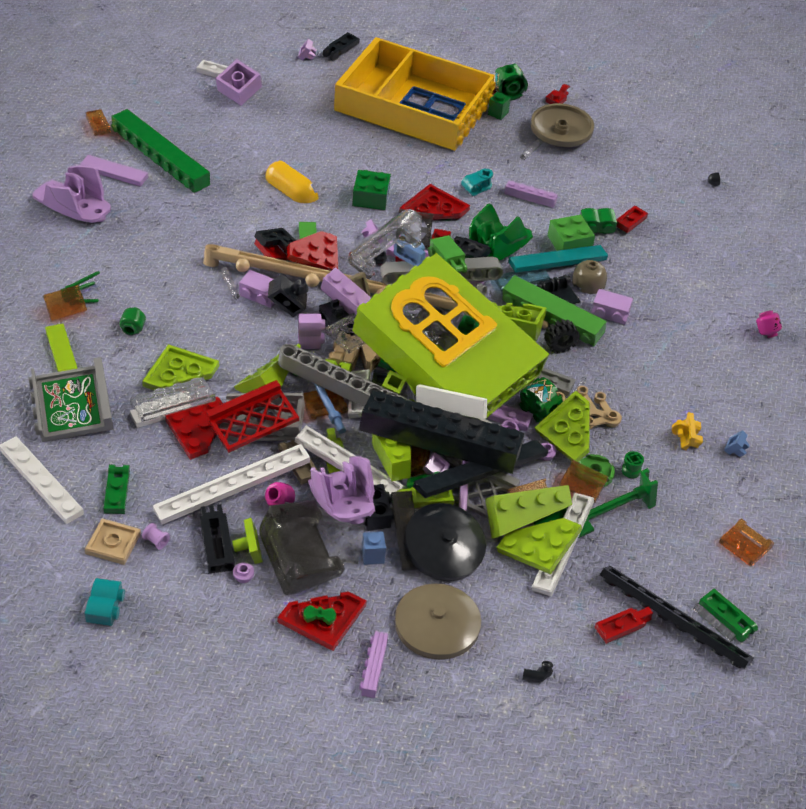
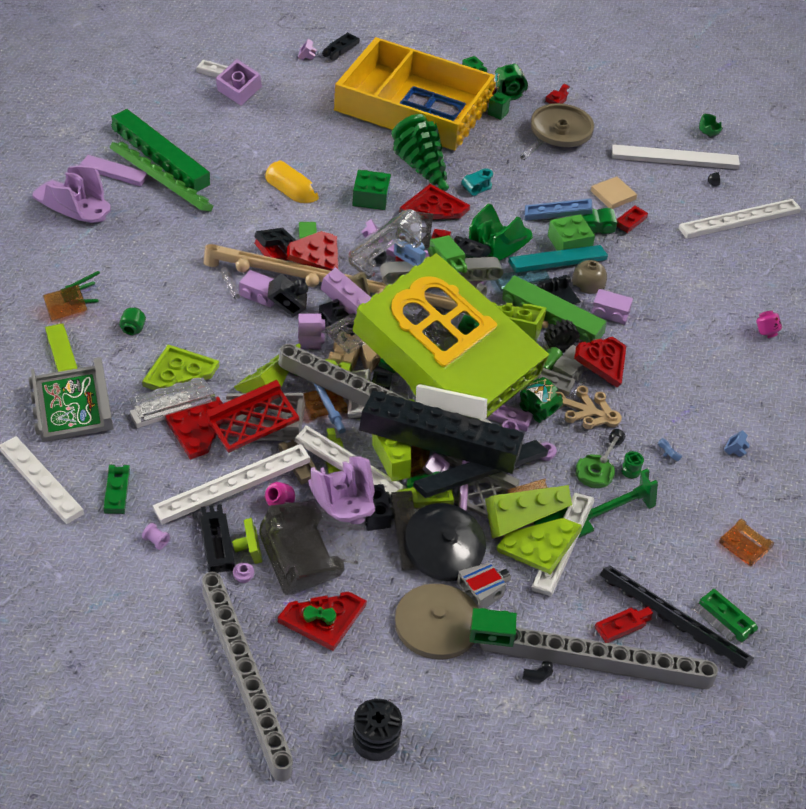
tan tile [85,519,141,565] -> none
teal brick [85,578,125,626] -> none
clear orange plate [86,109,111,136] -> none
lavender piece [359,631,388,698] -> none
medium blue brick [362,532,386,565] -> none
lime brick [381,370,407,395] -> none
lavender piece [504,181,558,208] -> none
lime plate [534,391,590,464] -> none
clear orange plate [559,460,608,503] -> none
yellow hips [671,412,703,450] -> none
none -> bright green plate [109,142,214,212]
none -> light grey beam [202,572,293,781]
none -> black wheel [352,698,402,761]
none -> green plant [391,114,449,191]
none -> light grey torso [457,563,511,609]
none -> green plate [462,56,487,72]
none -> green brick [469,608,517,647]
none -> light grey beam [479,627,718,689]
none -> medium blue tile [525,199,593,221]
none -> bright green cone [544,347,563,370]
none -> light grey brick [553,345,589,382]
none -> red plate [574,336,627,388]
none -> tan tile [591,176,637,209]
none -> hinge [600,429,626,463]
none -> white tile [611,144,740,170]
none -> medium blue piece [658,438,682,461]
none -> white tile [678,199,801,239]
none -> green hair [699,114,723,136]

